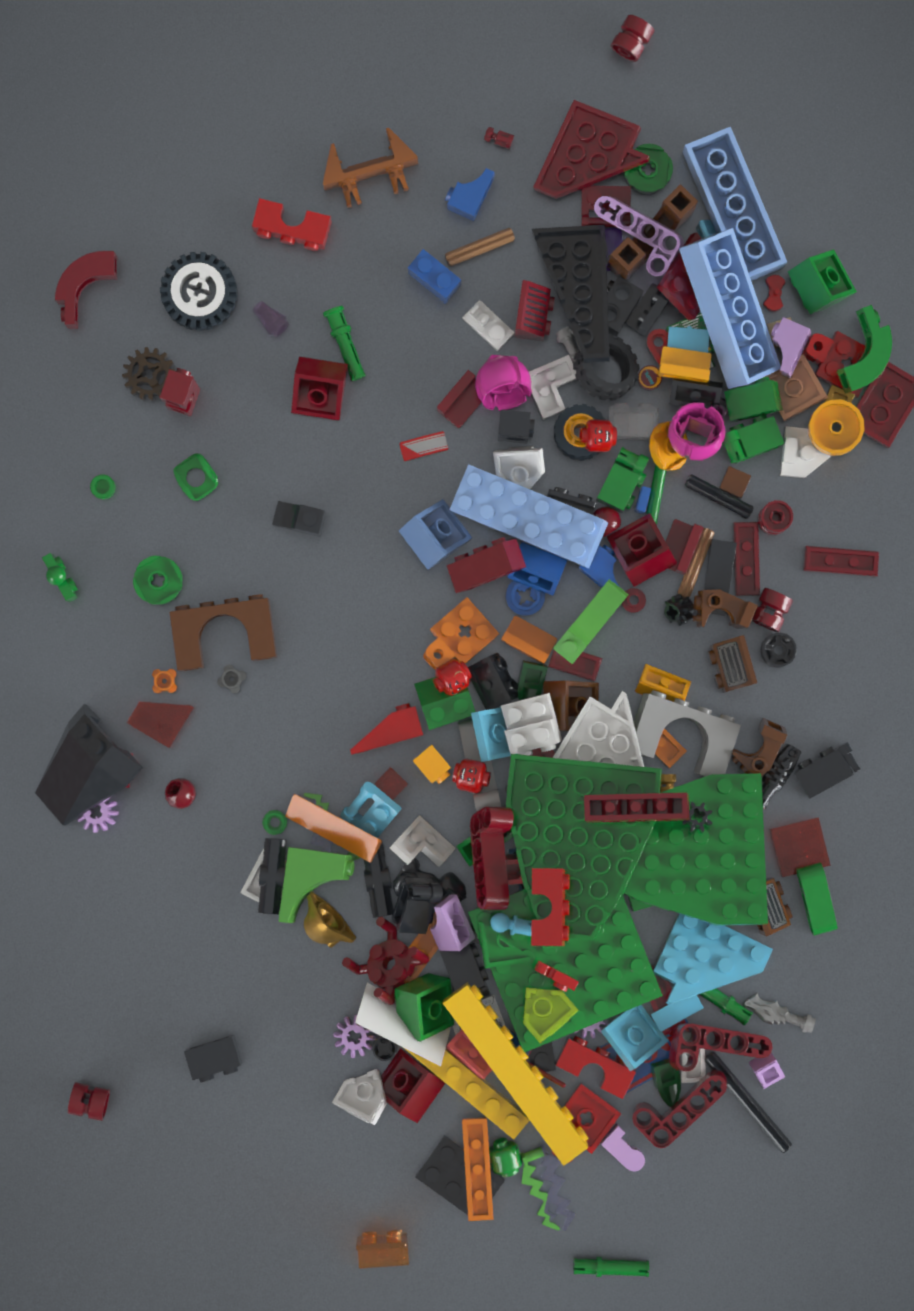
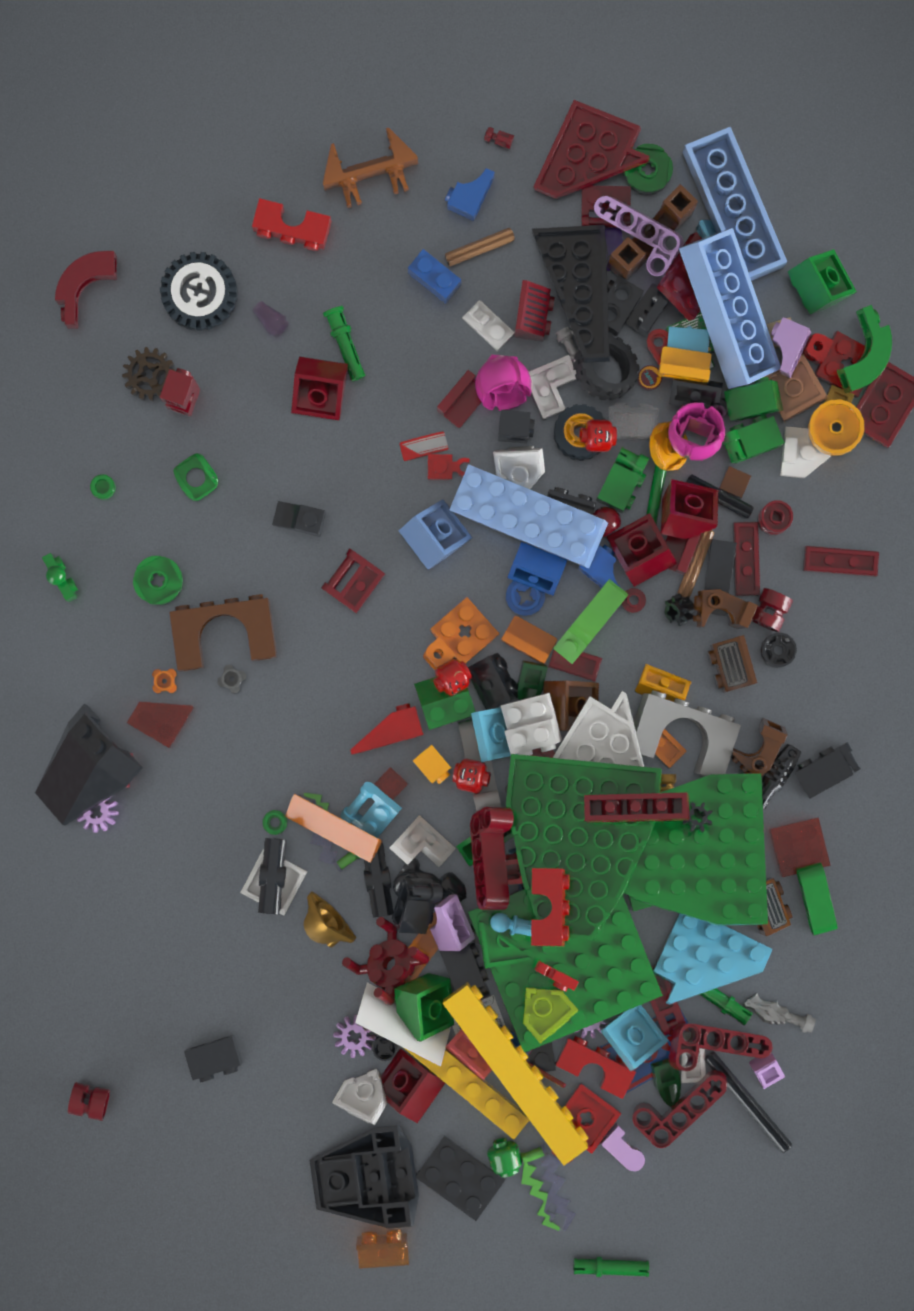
dark red piece [165,778,196,809] -> none
bright green arch [278,847,355,923] -> none
dark red brick [446,537,526,593] -> none
orange plate [462,1117,494,1221] -> none
dark red wheel [610,15,655,62] -> none
blue tile [634,486,651,515] -> none
medium azure sticker [651,995,704,1032] -> none
red piece [763,274,785,312] -> none
none -> black wedge [309,1125,419,1229]
none -> dark red plate [321,548,385,614]
none -> red plate [428,454,470,480]
none -> dark red slope [661,479,718,539]

